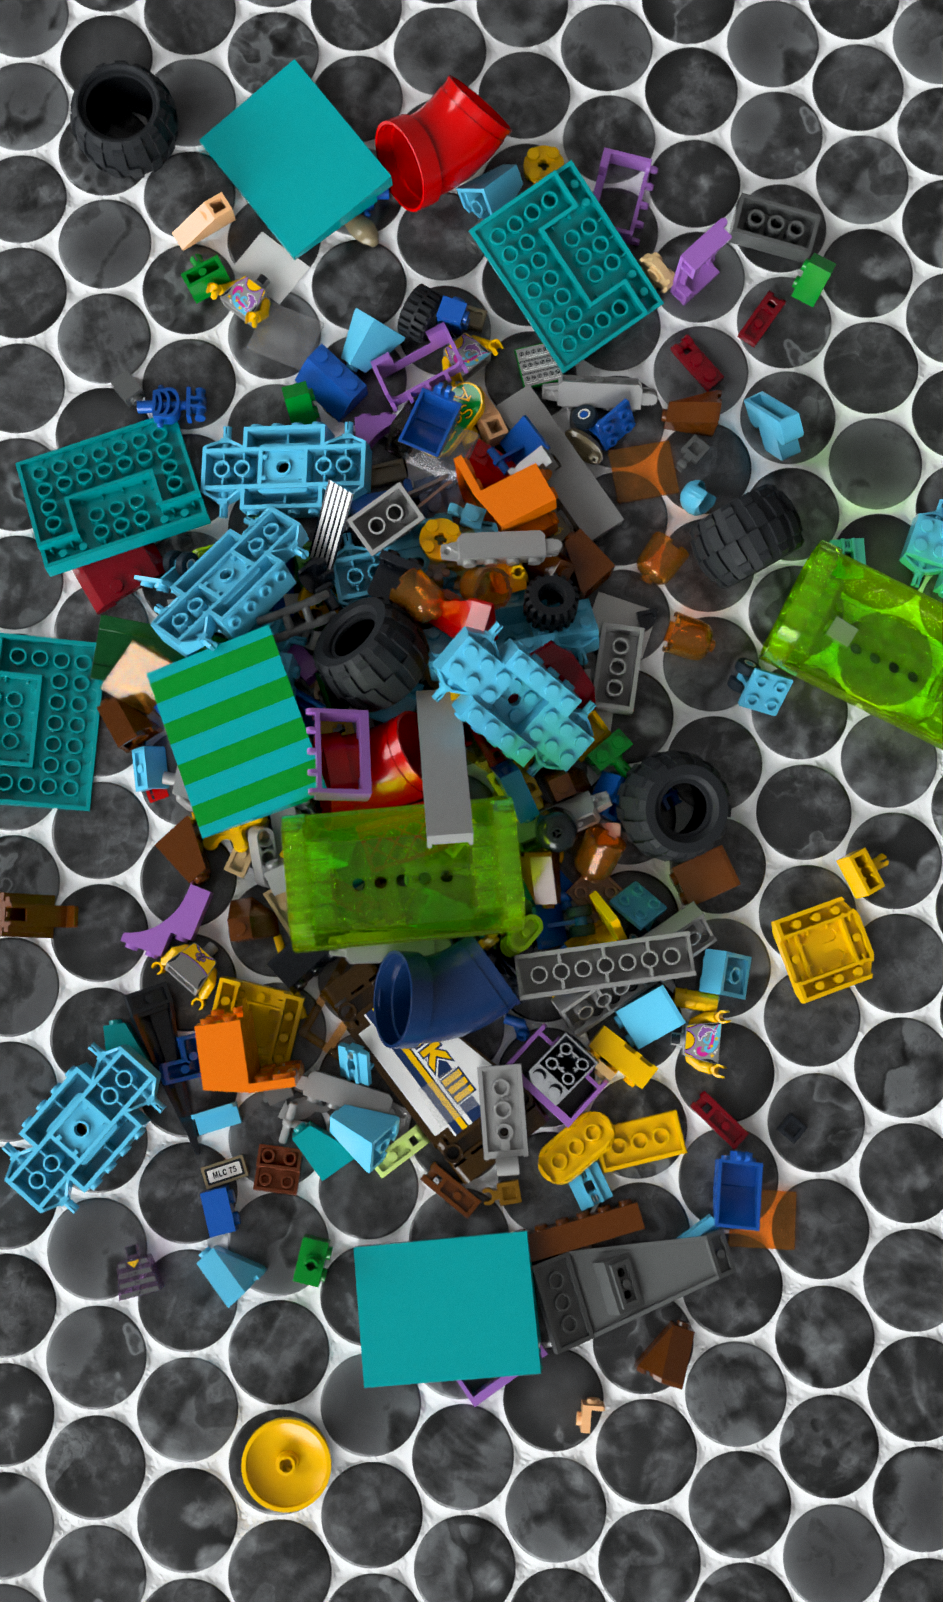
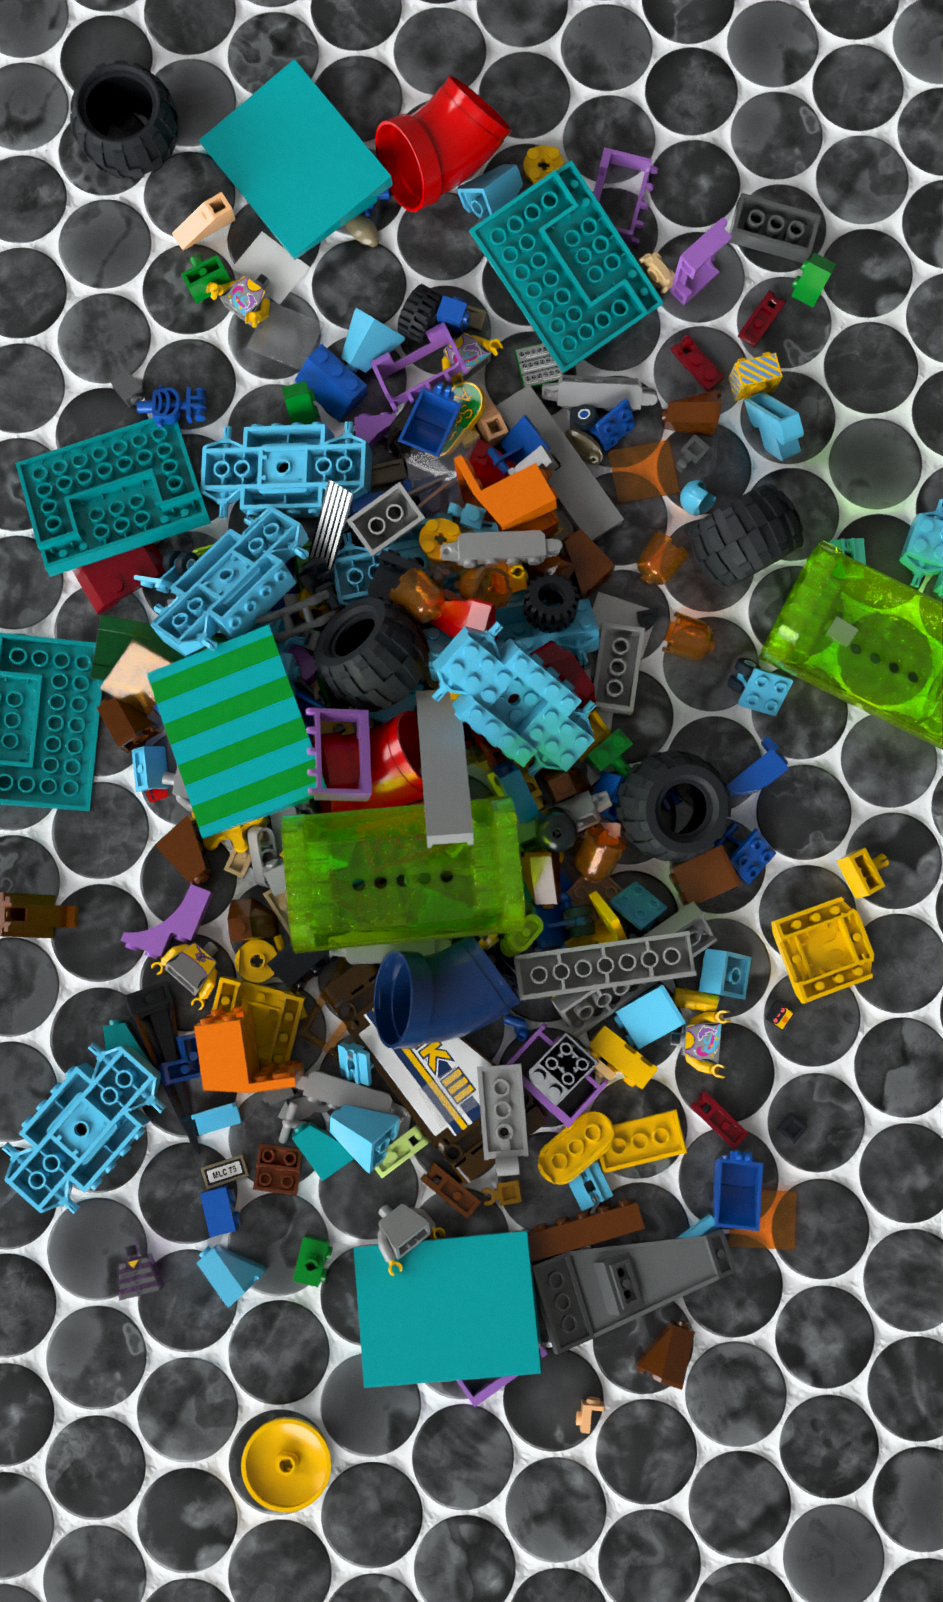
none -> yellow plate [235,939,278,983]
none -> light grey torso [377,1204,445,1276]
none -> blue plate [714,822,776,885]
none -> blue piece [727,737,789,797]
none -> yellow container [729,352,783,401]
none -> black tile [764,1001,795,1031]

